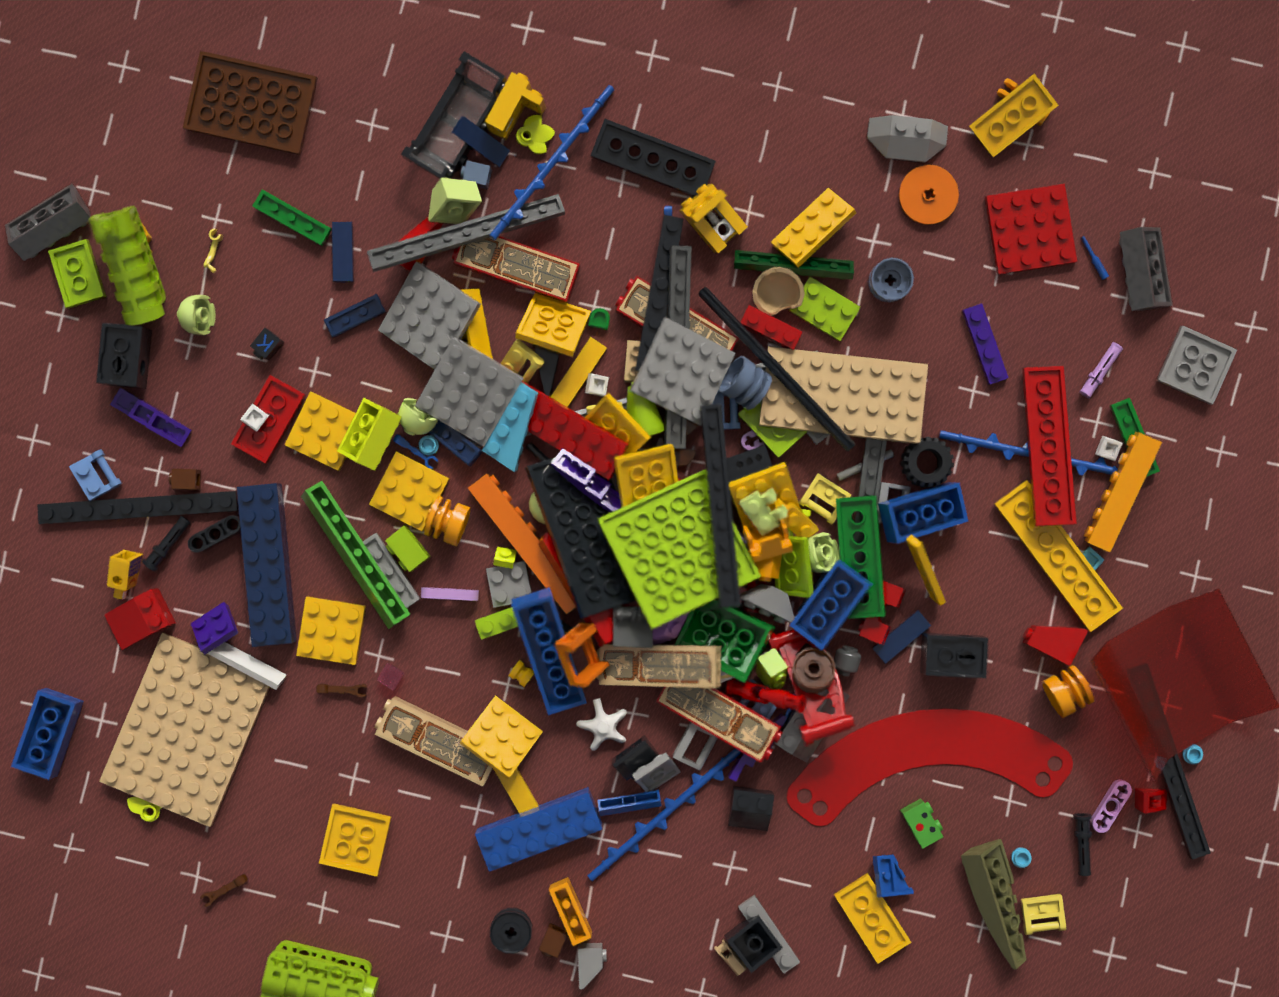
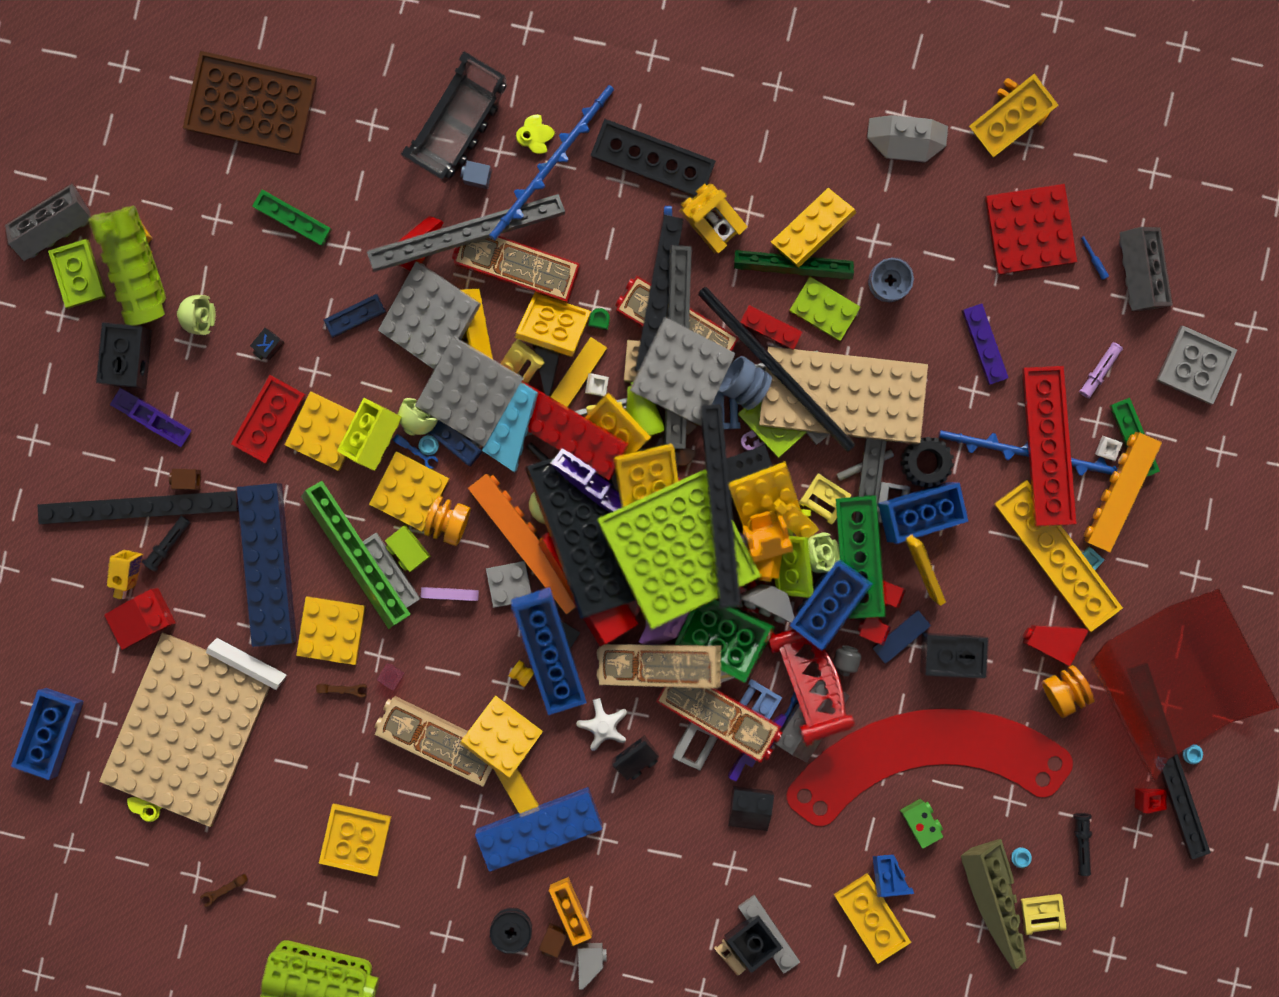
medium blue plate [69,449,122,501] -> none
black beam [188,516,241,553] -> none
dark purple plate [191,602,238,655] -> none
light yellow piece [204,229,223,273] -> none
white tile [240,403,269,432] -> none
dark blue tile [332,222,354,282] -> none
yellowish green slope [428,178,482,224] -> none
dark blue tile [451,116,510,167] -> none
lime brick [475,607,518,640] -> none
yellow brick [485,72,546,140] -> none
neon yellow plate [493,547,517,569] -> none
orange window [555,623,609,688] -> none
blue plant [587,748,742,881] -> none
blue piece [597,790,662,816] -> none
dark grey hinge [613,606,653,648] -> none
light grey plate [632,753,681,792] -> none
red piece [726,678,806,713] -> none
yellowish green plate [740,488,788,535] -> none
tan cylinder [752,267,804,316] -> none
lime brick [756,648,788,689] -> none
reddish brown wheel [792,648,836,694] -> none
orange piece [899,165,959,225] -> none
lavender beam [1090,779,1132,833] -> none

